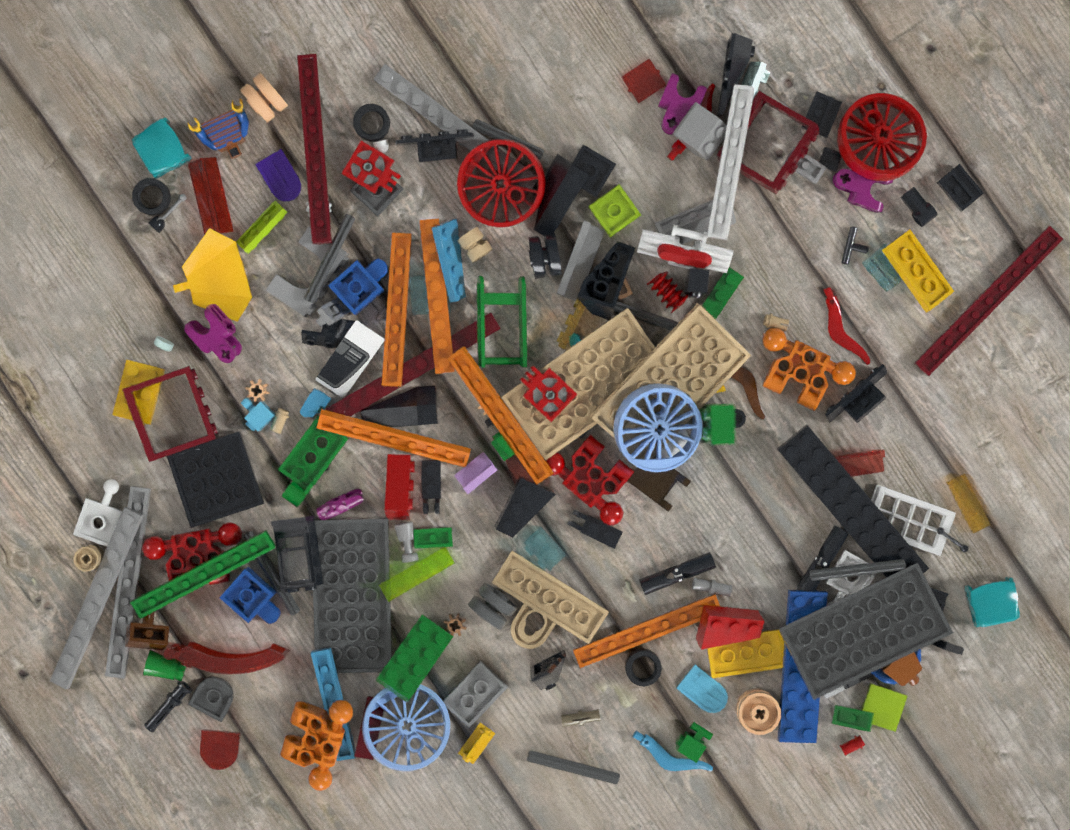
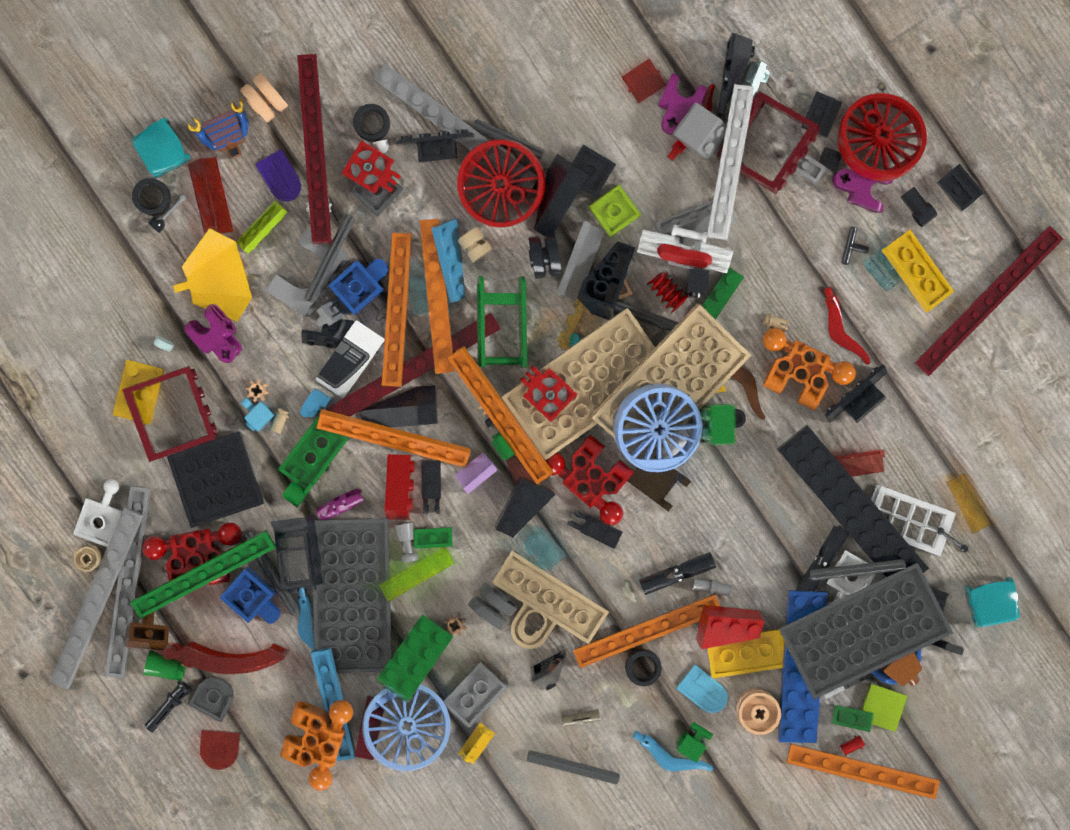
none -> dark azure piece [297,587,315,650]
none -> orange plate [786,743,940,799]

